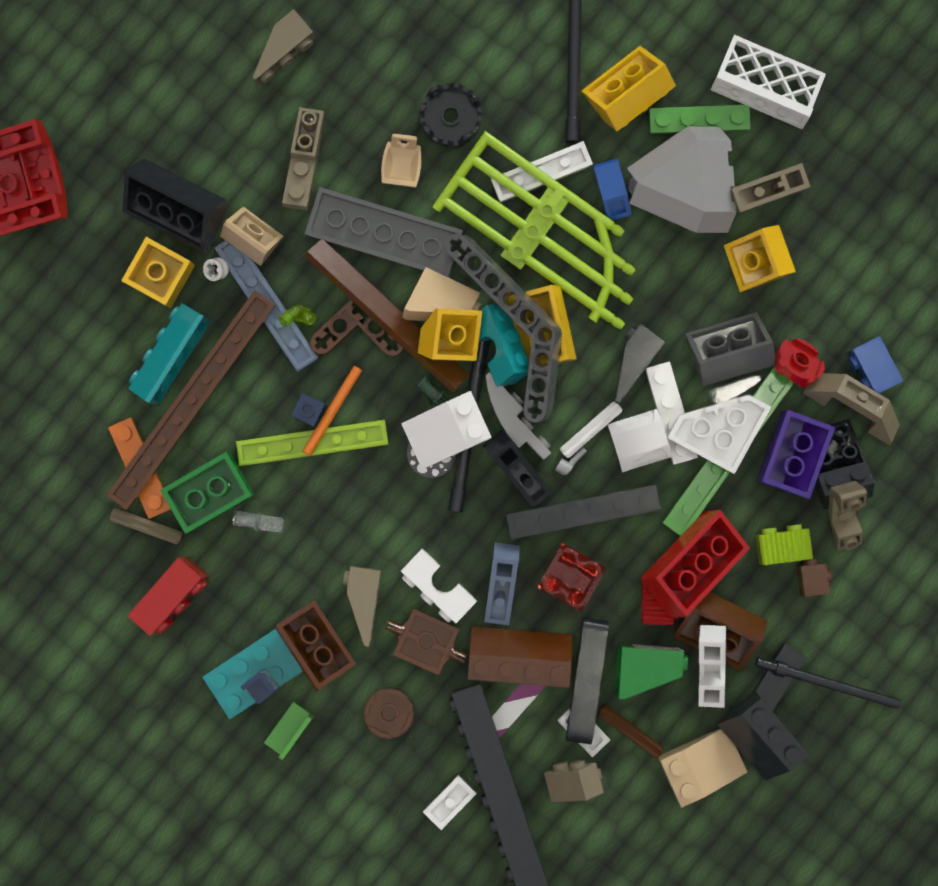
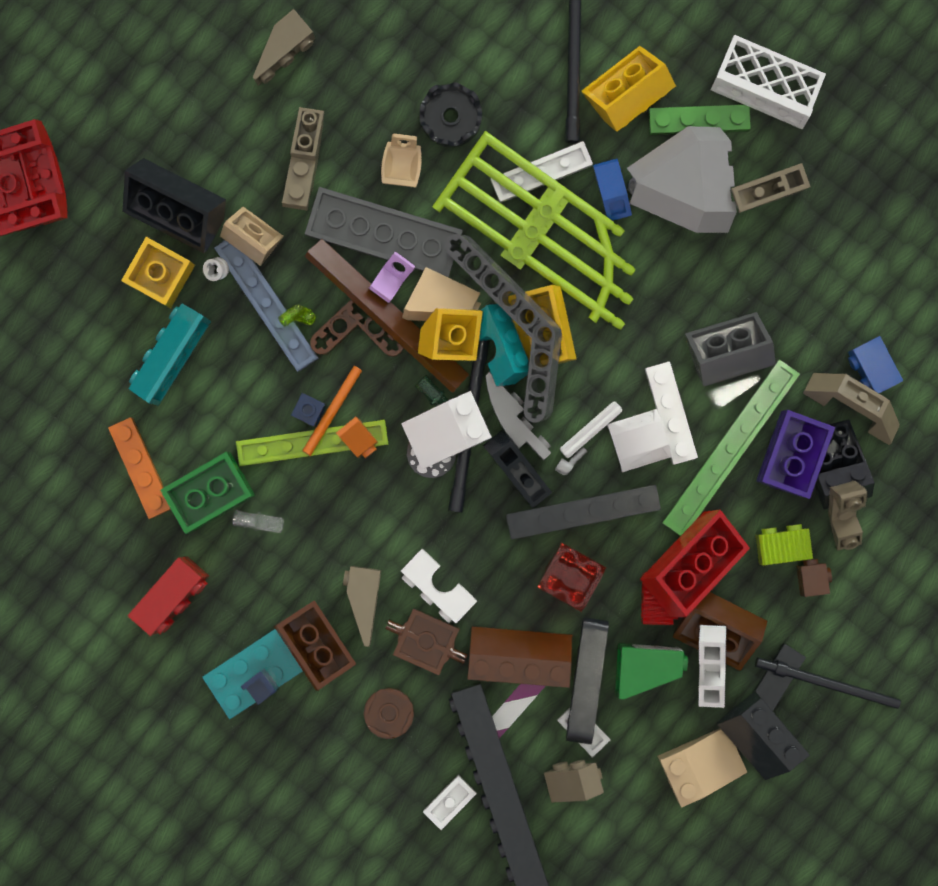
reddish brown plate [106,290,276,510] -> none
dark tan axle [110,508,183,544] -> none
bright green panel [264,701,315,760] -> none
sand blue slope [484,542,520,625] -> none
reddish brown axle [598,705,664,758] -> none
slope [614,324,665,403] -> none
white plate [667,395,771,474] -> none
yellow slope [723,225,796,292] -> none
red plate [774,339,825,388] -> none
none -> orange slope [336,417,378,459]
none -> lavender bracket [369,252,415,303]

